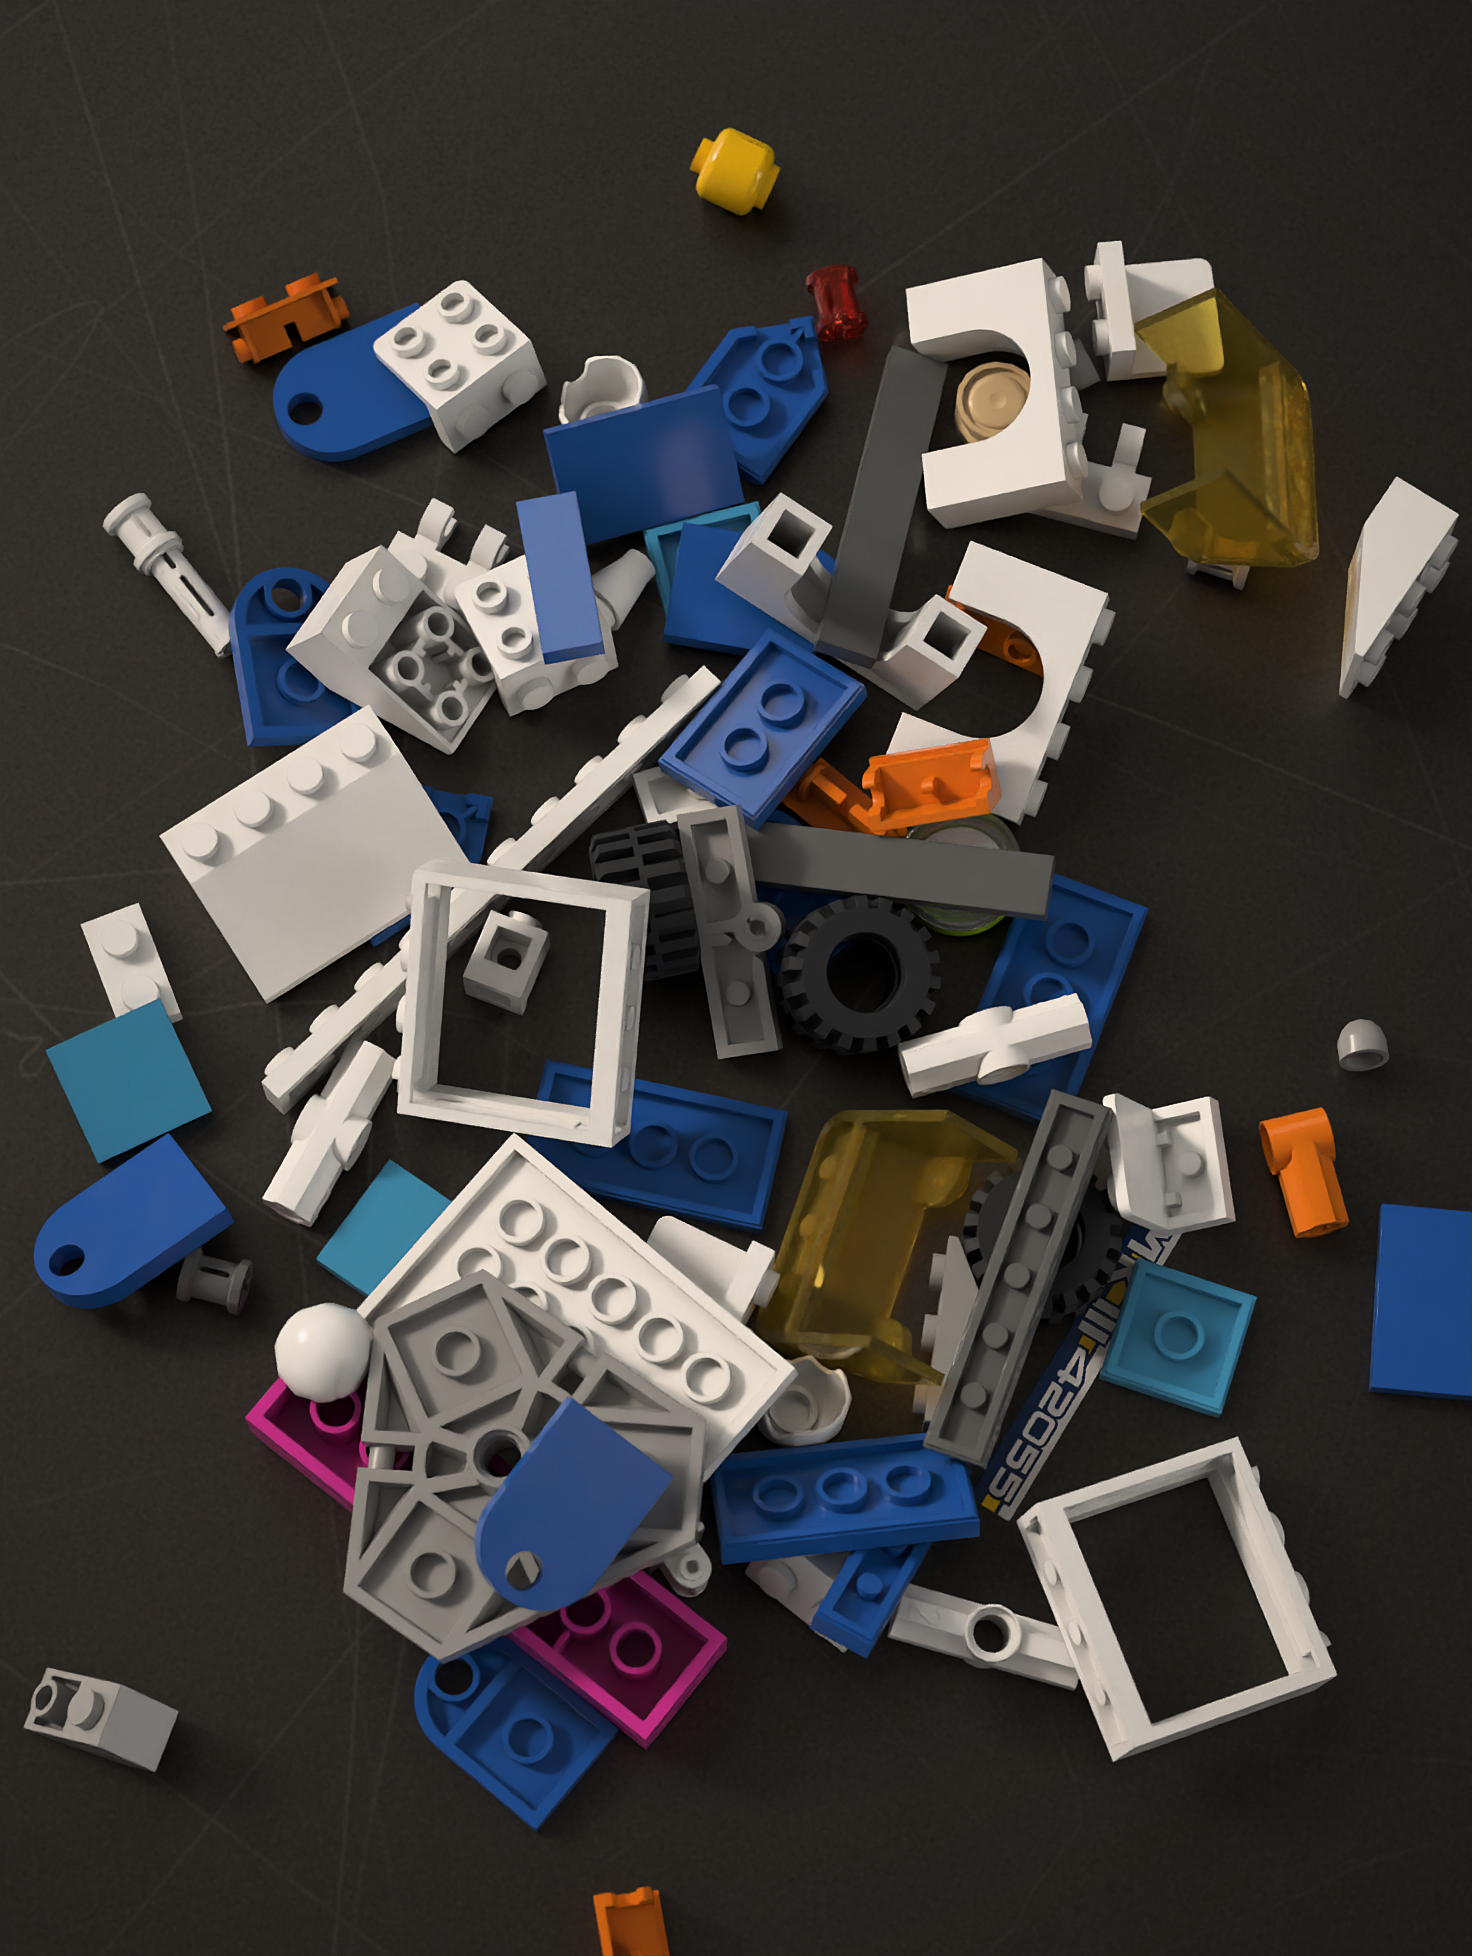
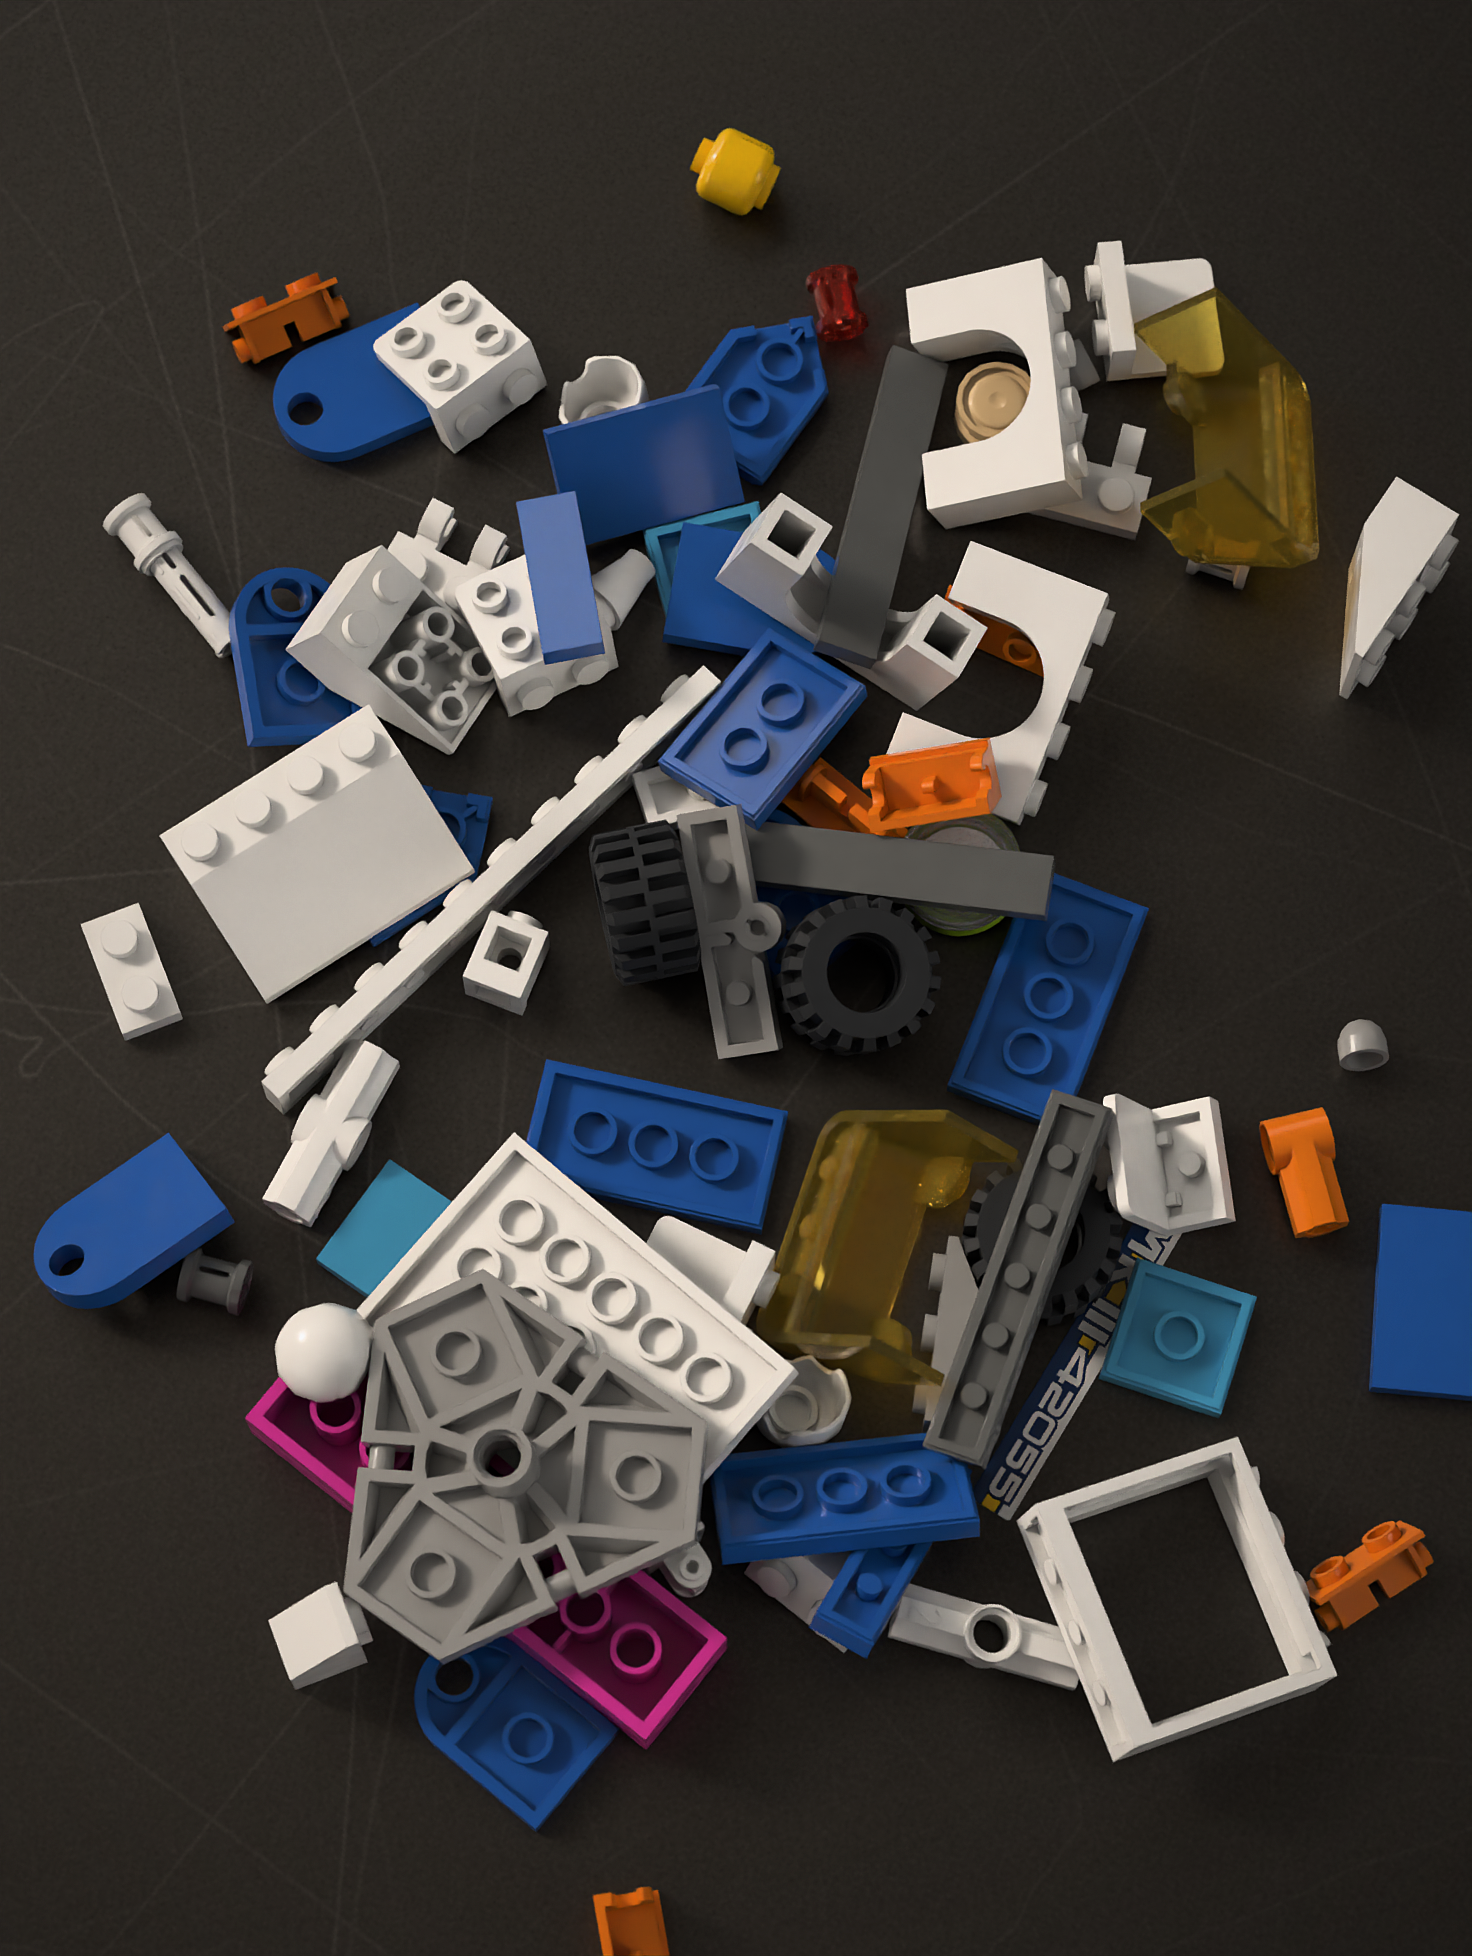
light grey slope [23,1667,179,1772] -> none
dark azure tile [45,998,212,1164] -> none
white window [392,858,650,1148] -> none
blue tile [474,1397,674,1611] -> none
white piece [897,993,1092,1098] -> none
none -> white slope [268,1582,373,1690]
none -> orange hinge [1306,1520,1434,1632]

